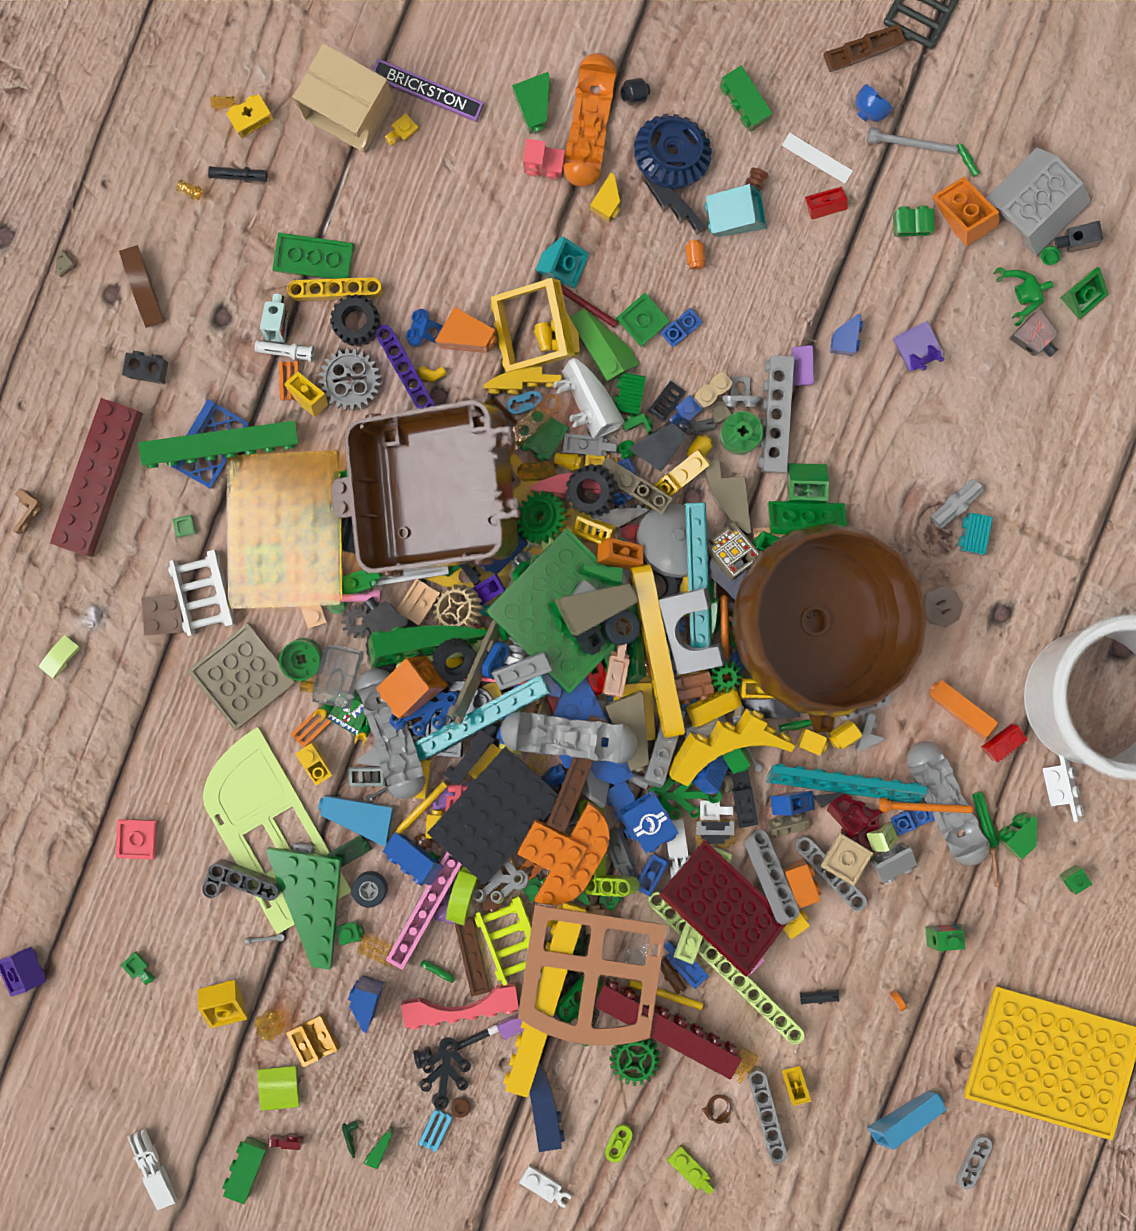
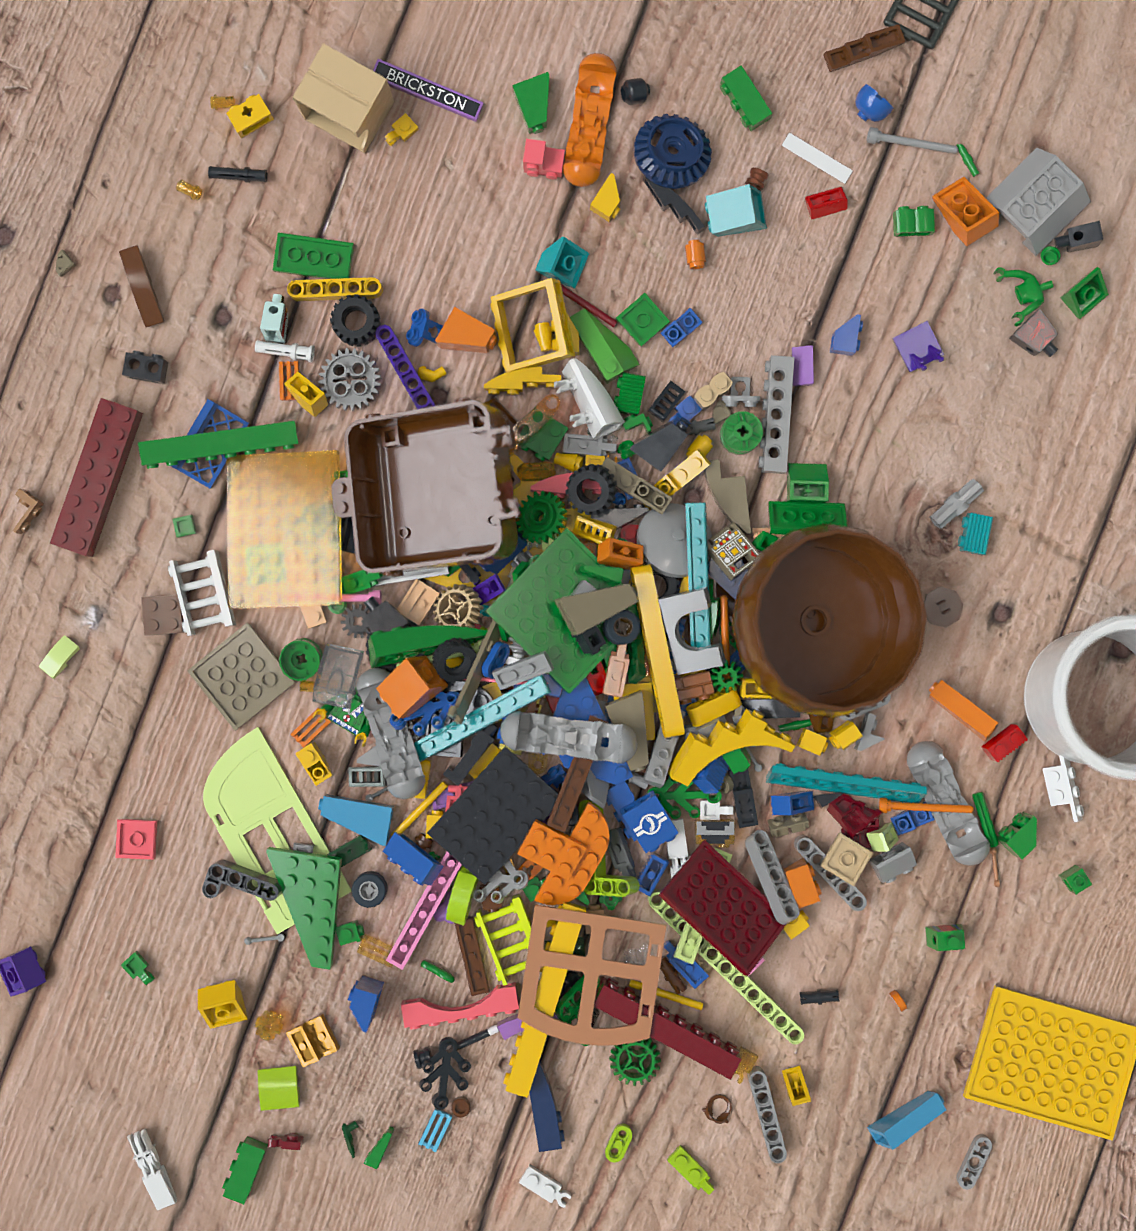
dark azure beam [507,391,542,415] -> none

